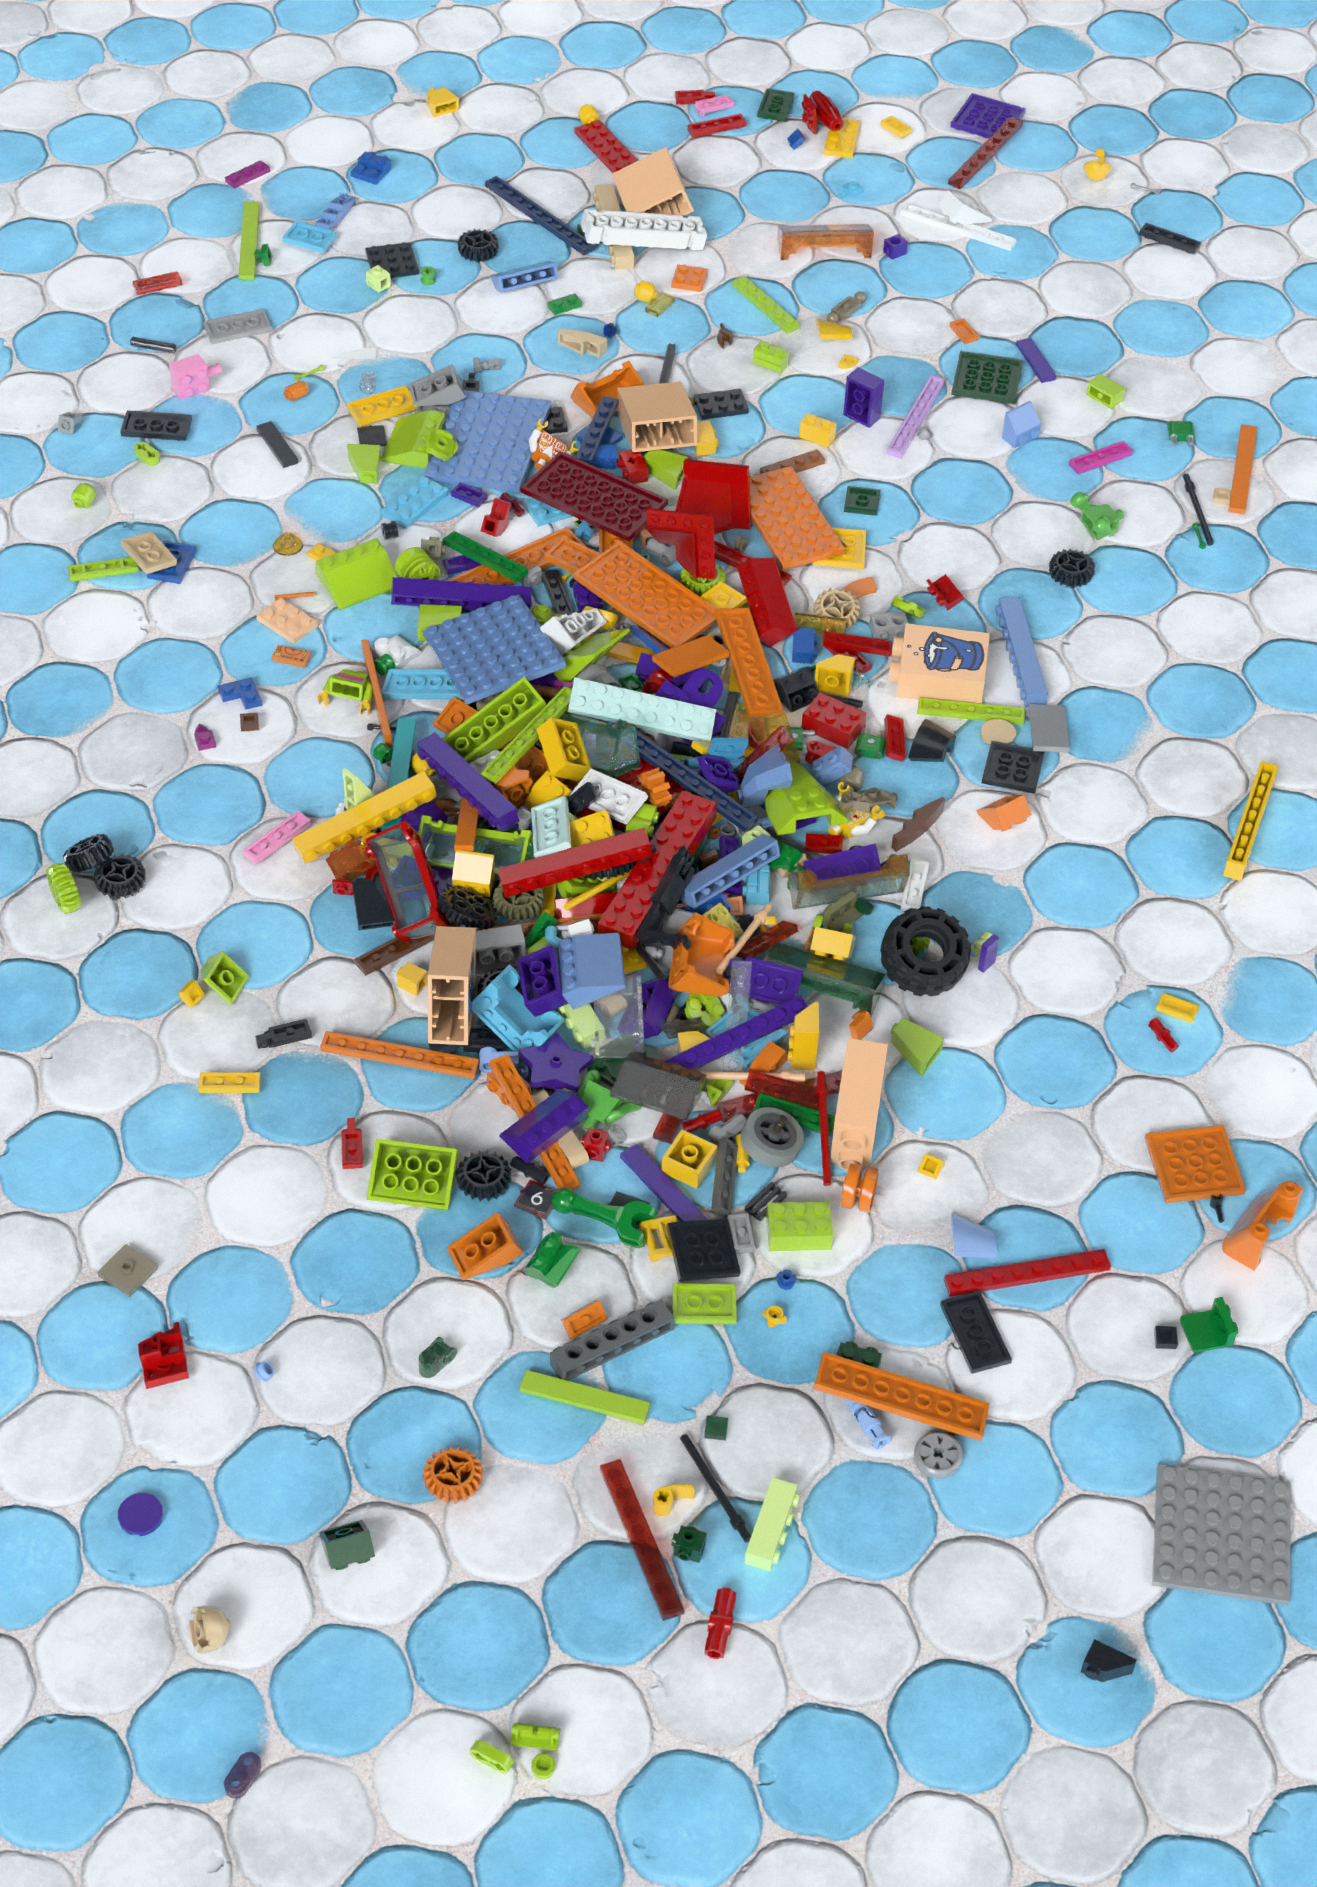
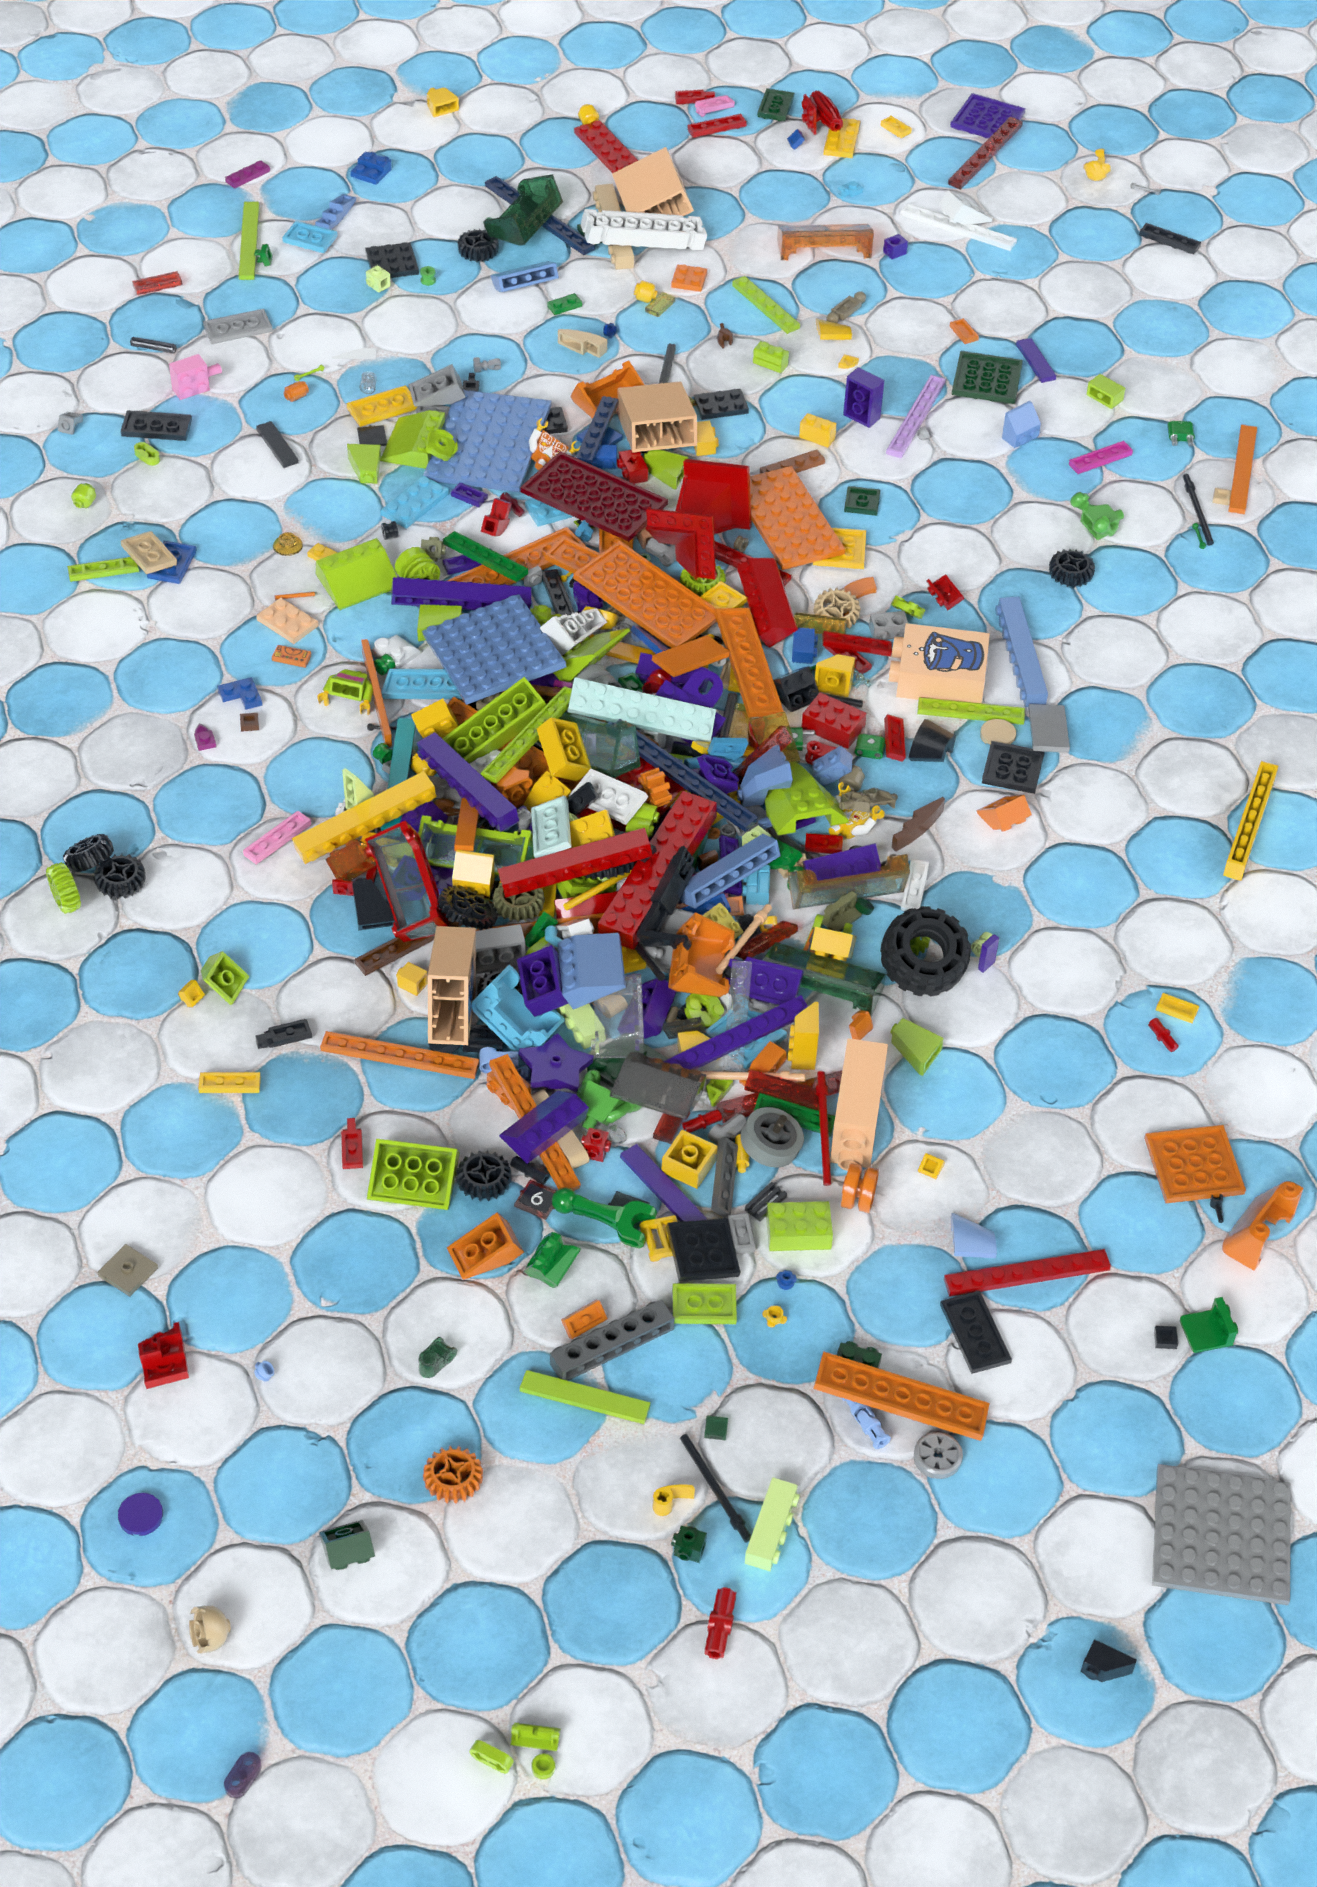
clear red plate [600,1459,684,1621] -> none
none -> yellow brick [411,698,459,739]
none -> clear green windscreen [483,174,563,246]

